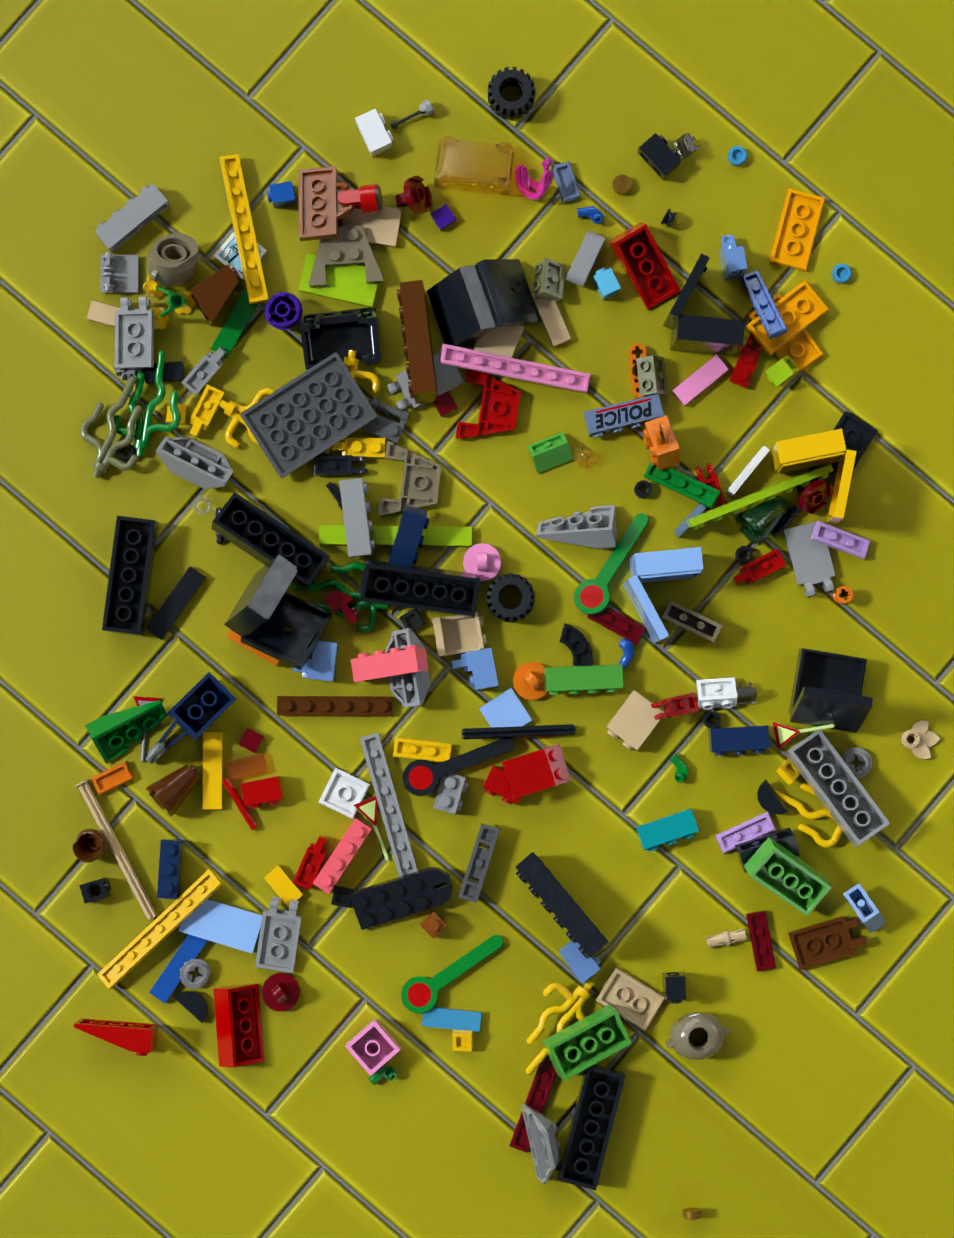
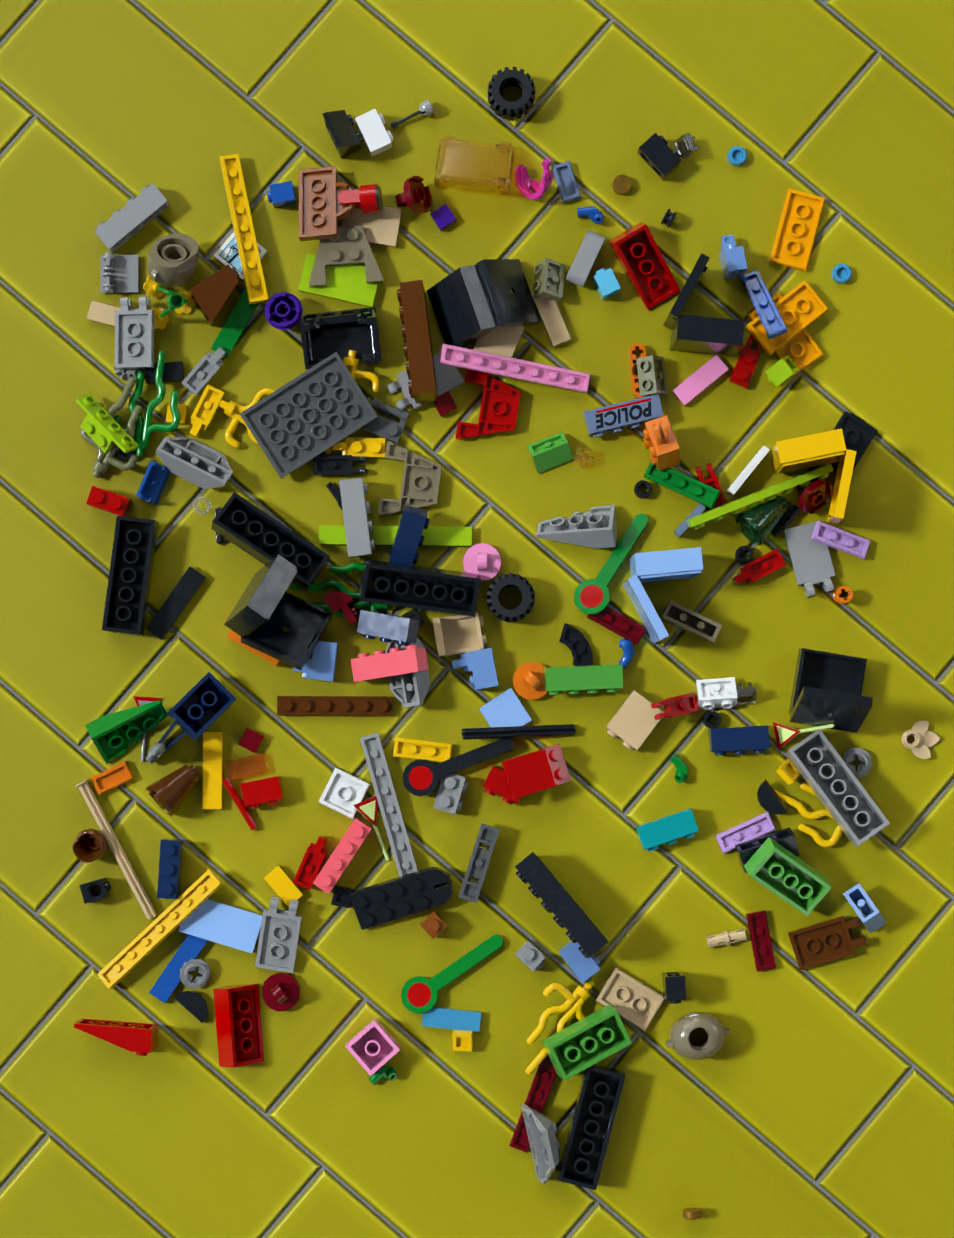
none -> lime bracket [76,394,139,453]
none -> red brick [86,486,132,517]
none -> blue hinge [136,461,171,505]
none -> black slope [323,110,363,158]
none -> brick [357,610,420,646]
none -> light grey bracket [515,940,545,972]

